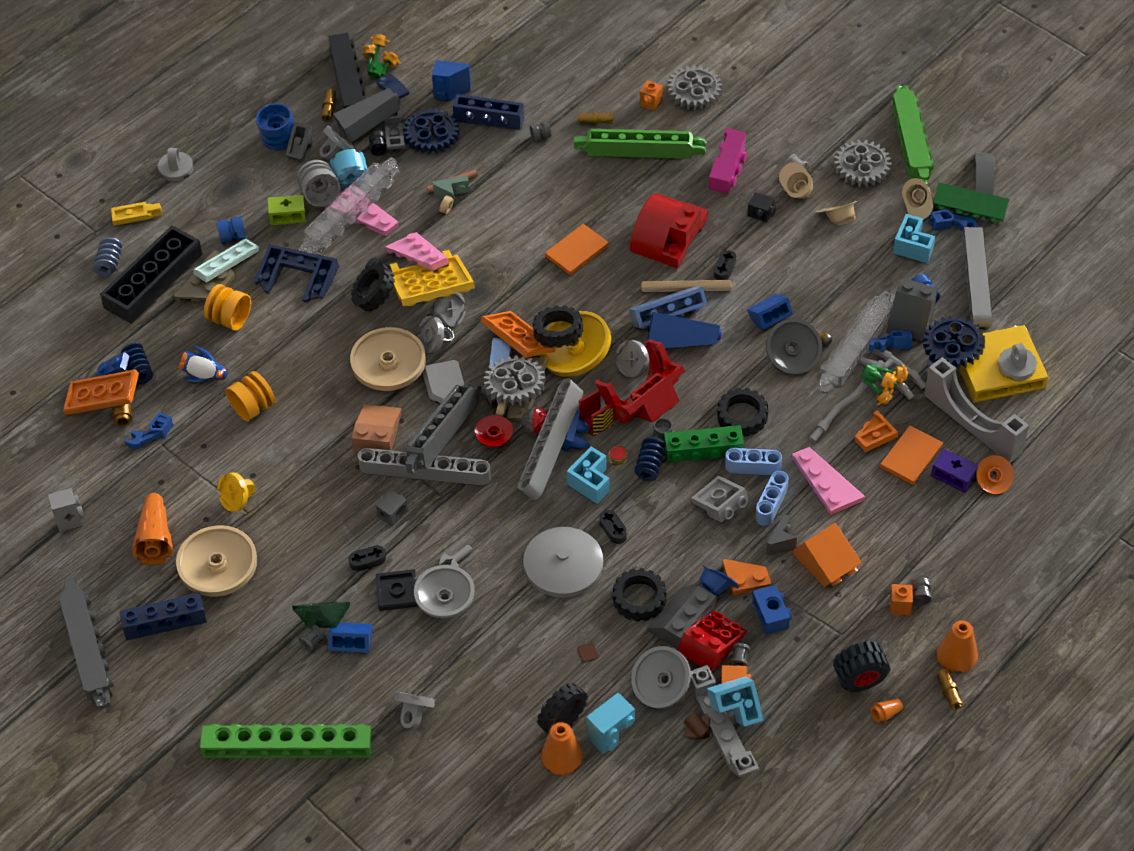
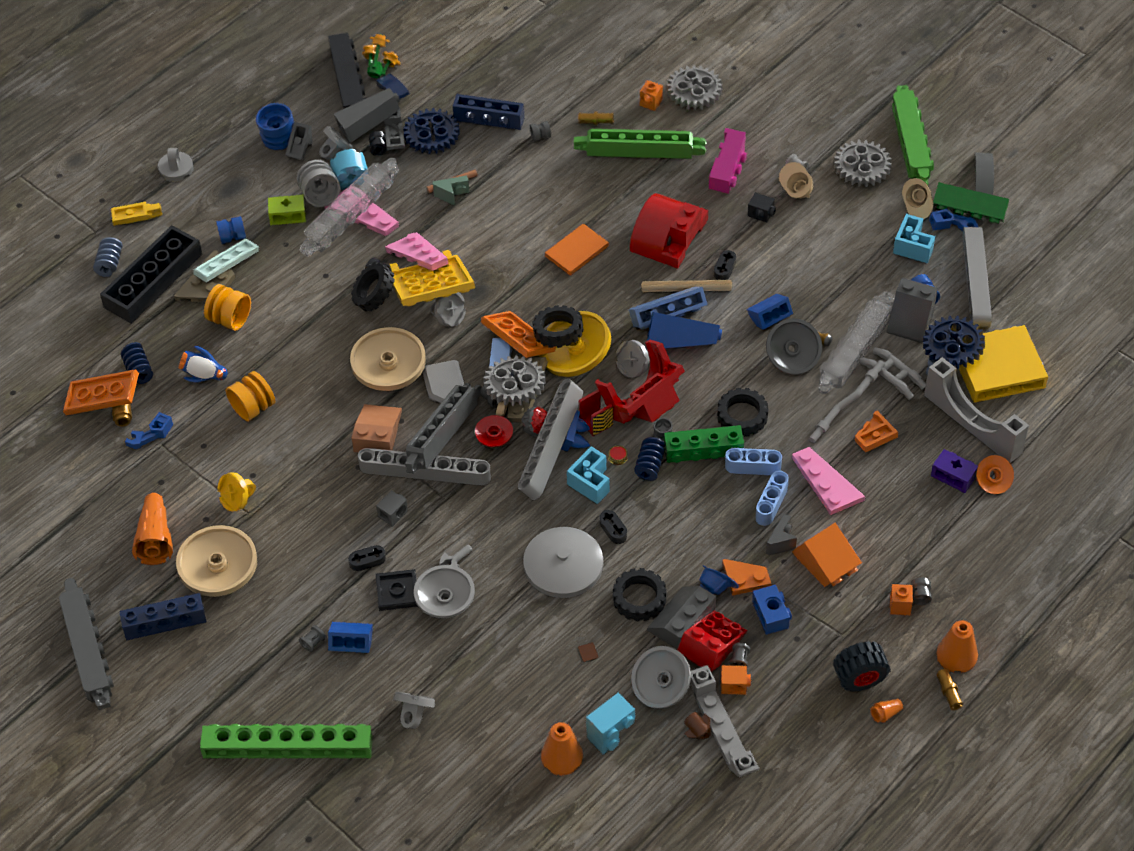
light grey brick [48,488,84,532] -> none
blue plate [97,352,130,377] -> none
dark blue wedge [254,244,339,302] -> none
clear green slope [292,602,350,628] -> none
pearl gold pin [321,89,336,122] -> none
light grey tile [417,316,454,354] -> none
blue slope [432,60,471,101] -> none
tan tile [439,195,454,214] -> none
black tyre [537,683,588,734] -> none
light grey plate [691,475,749,523] -> none
medium azure brick [707,676,764,727] -> none
tan piece [815,201,857,226] -> none
plant [860,364,908,406] -> none
blue piece [869,330,912,352] -> none
orange tile [880,426,943,486] -> none
light grey tile [998,343,1037,381] -> none

